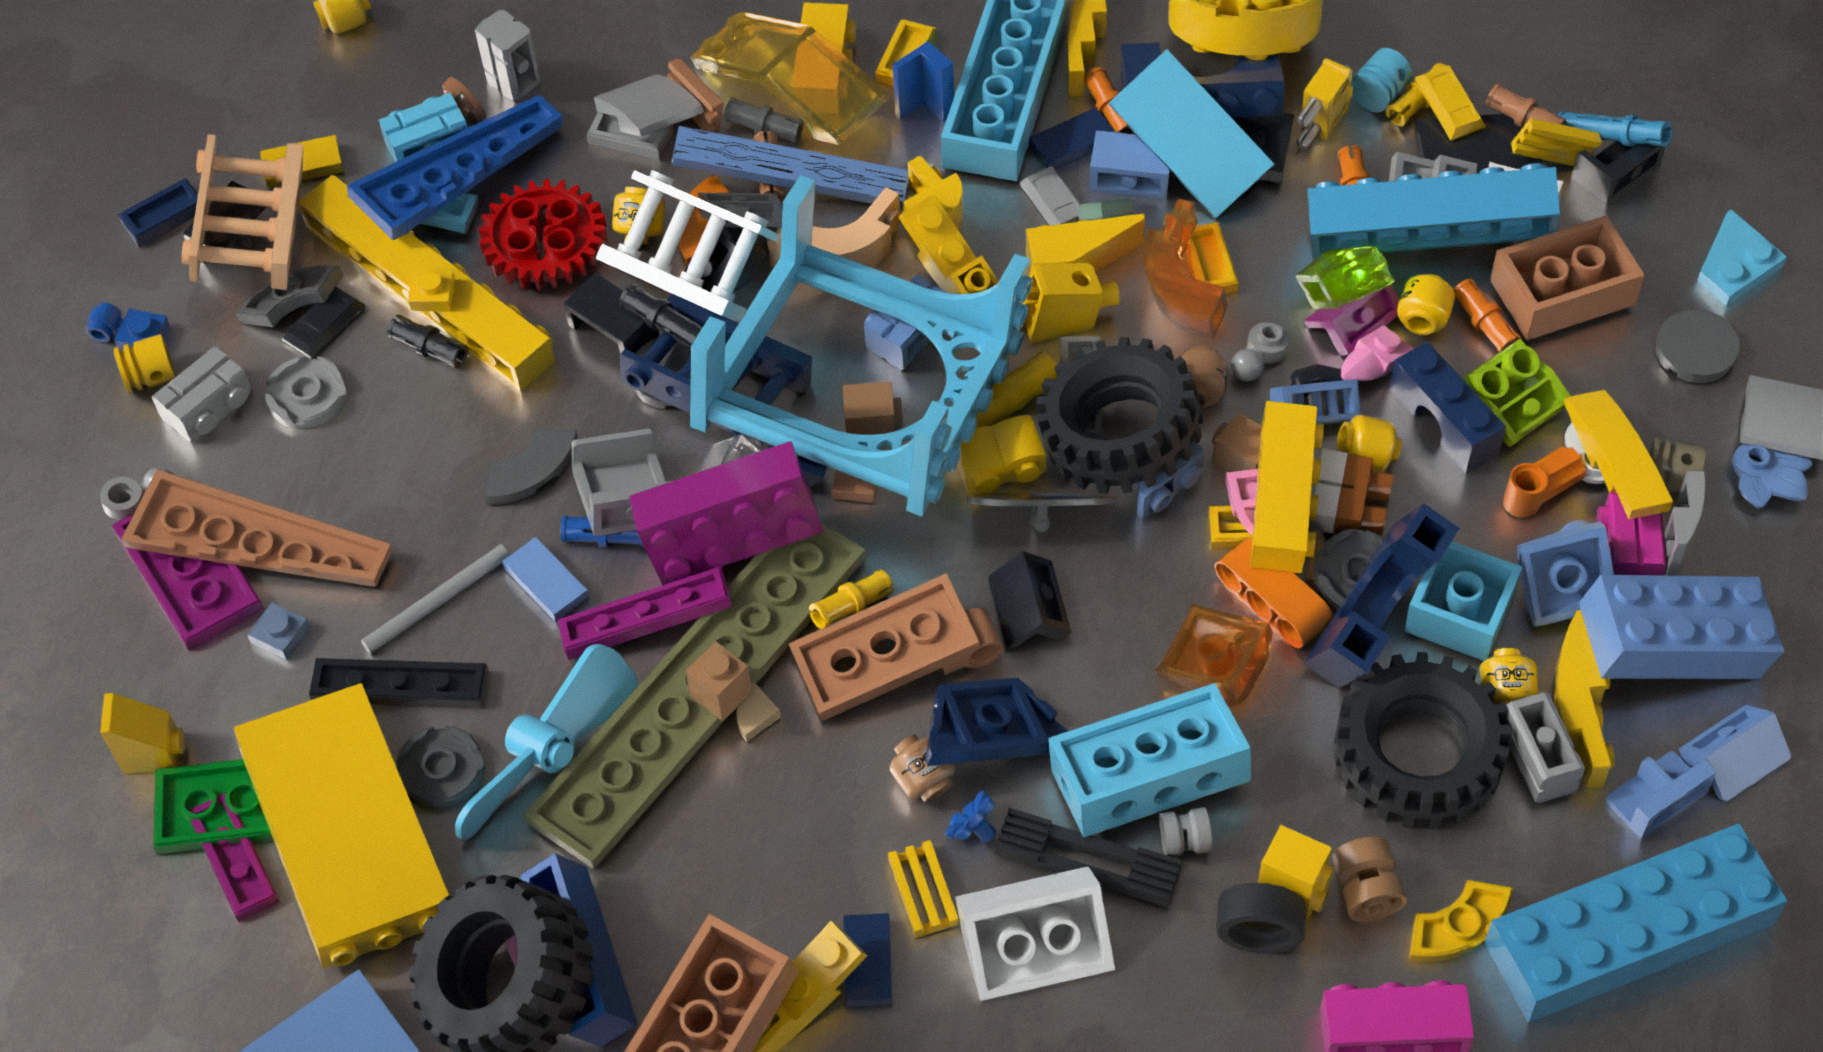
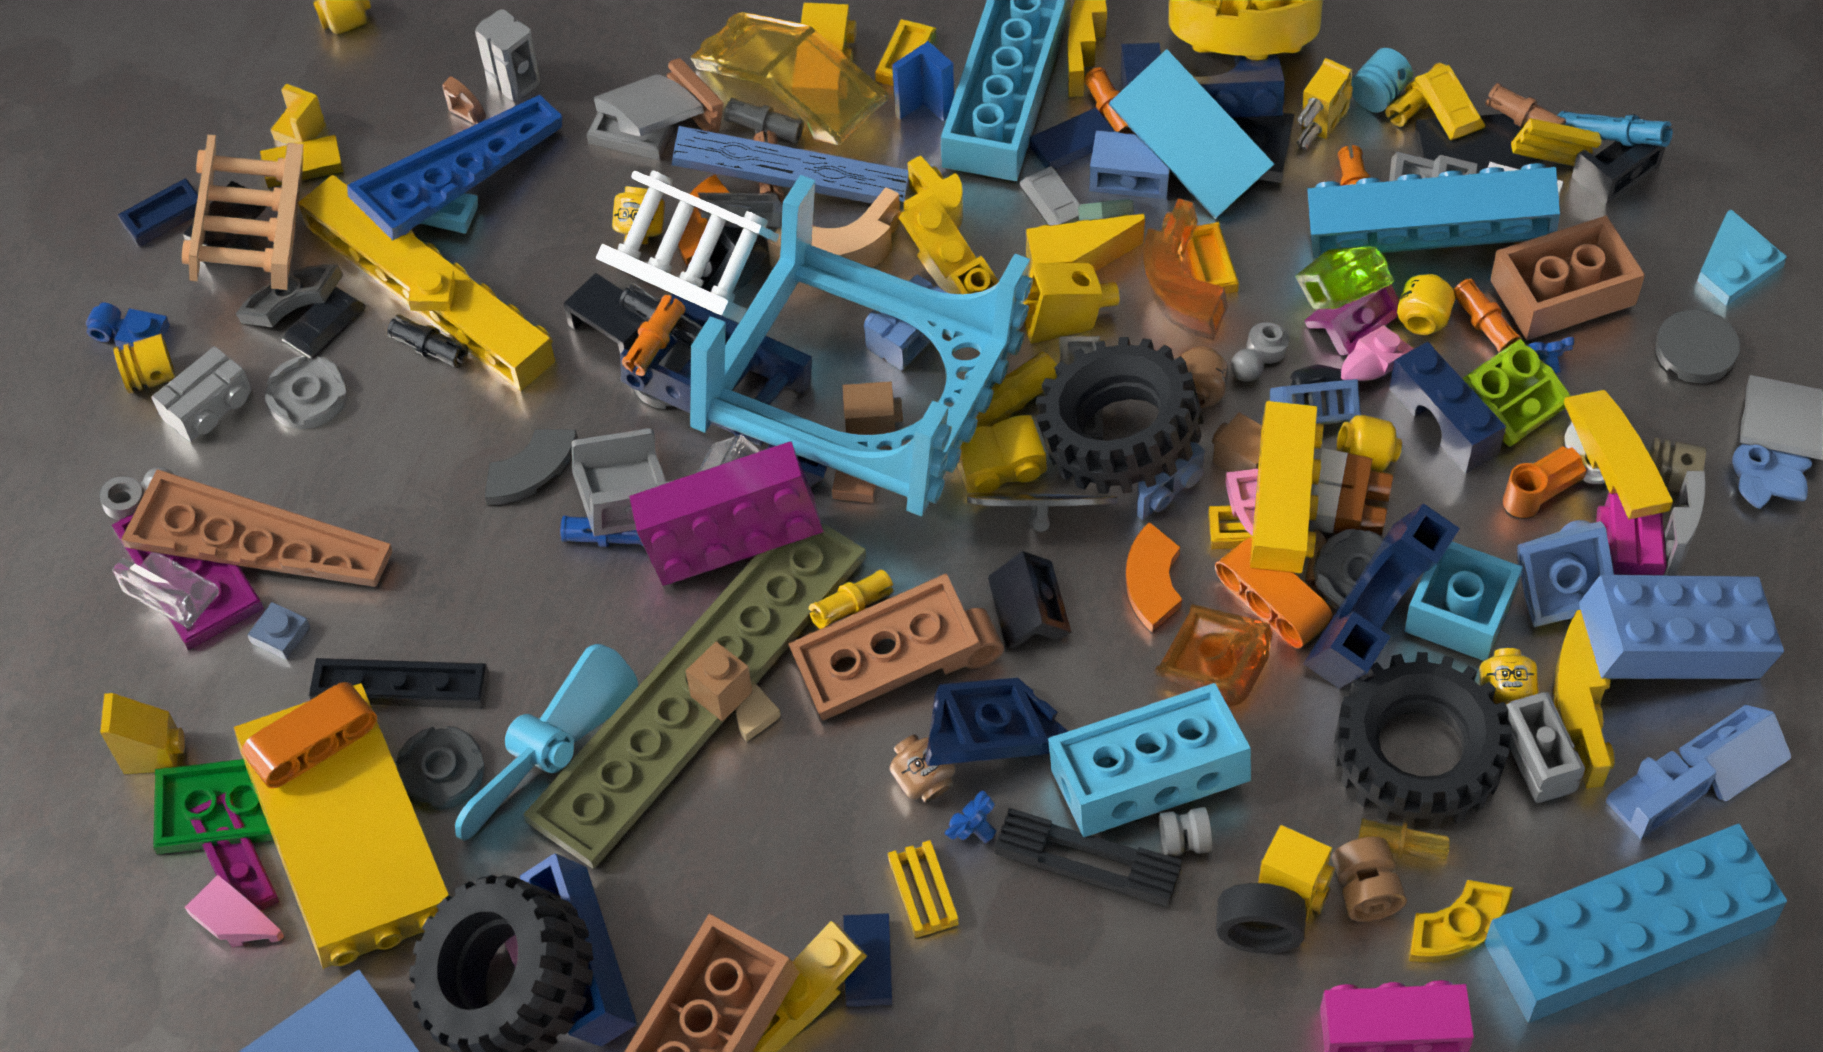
light grey bar [361,544,510,654] -> none
medium azure brick [379,93,468,162] -> none
red gear [478,178,608,291] -> none
medium blue tile [502,537,589,622] -> none
magenta tile [558,566,733,660] -> none
white slope [955,866,1115,1001] -> none
none -> clear panel [112,552,219,629]
none -> bright pink slope [185,875,284,948]
none -> orange beam [241,682,377,789]
none -> yellow panel [270,84,326,144]
none -> orange pin [622,295,686,376]
none -> orange tile [1126,522,1182,633]
none -> clear yellow axle [1358,818,1450,862]
none -> blue plant [1526,337,1574,374]

